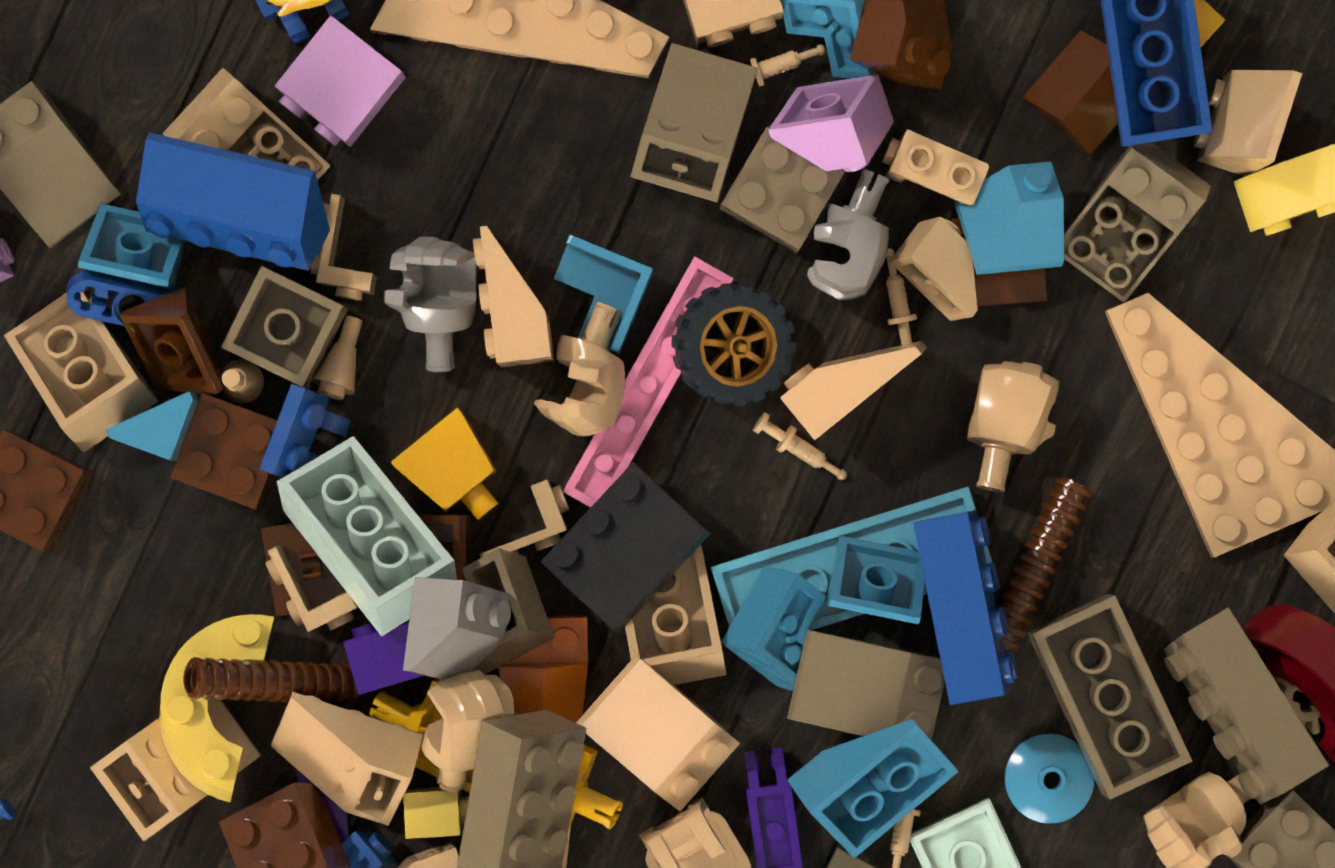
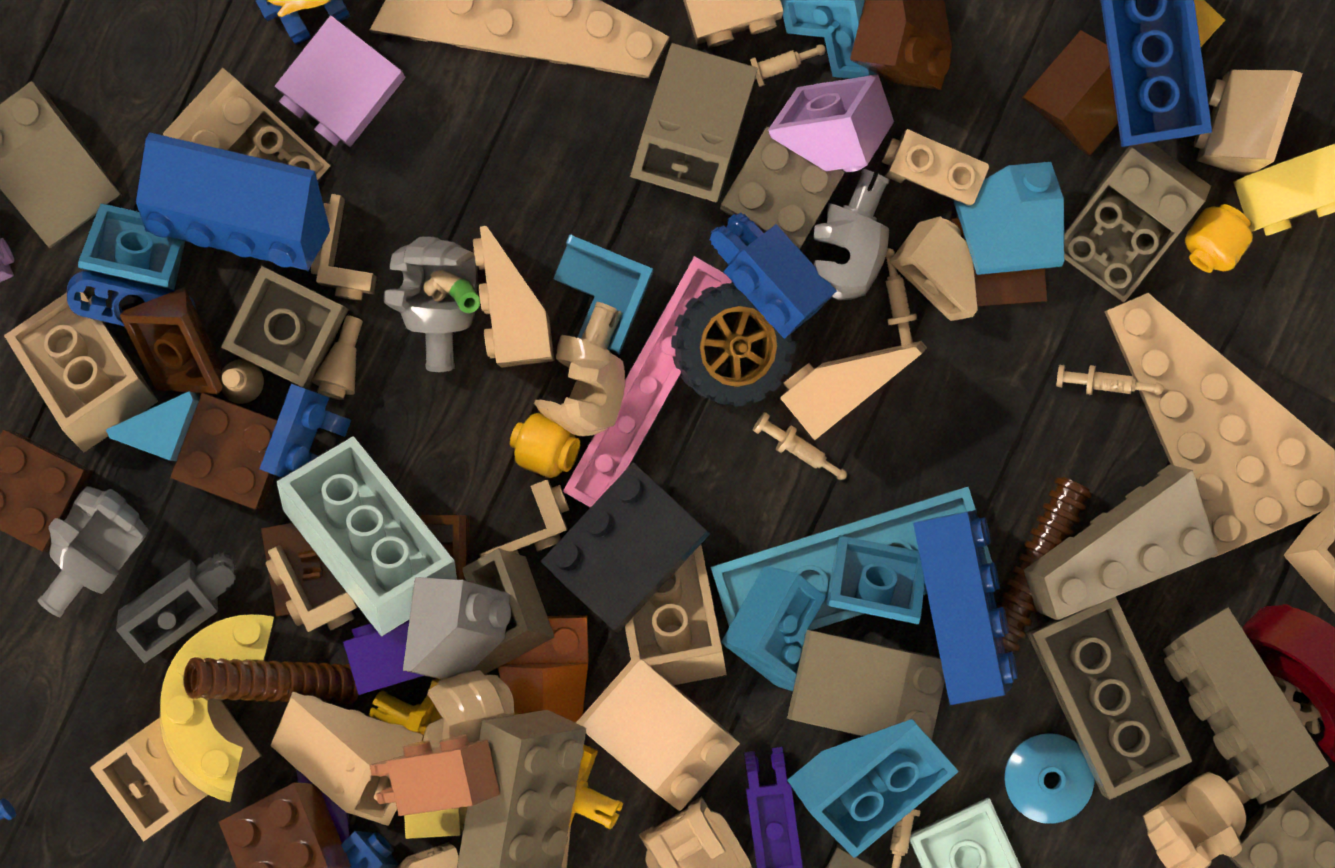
yellow torso [391,408,499,520] -> none
tan piece [967,361,1059,493] -> none
none -> light grey piece [38,486,149,617]
none -> dark grey hinge [116,552,236,664]
none -> nougat hinge [370,735,500,816]
none -> arm [423,270,480,313]
none -> yellow head [510,413,580,478]
none -> blue hinge [709,212,837,339]
none -> dark tan wedge [1024,464,1218,620]
none -> tan piece [1056,365,1164,395]
none -> yellow head [1185,204,1253,273]

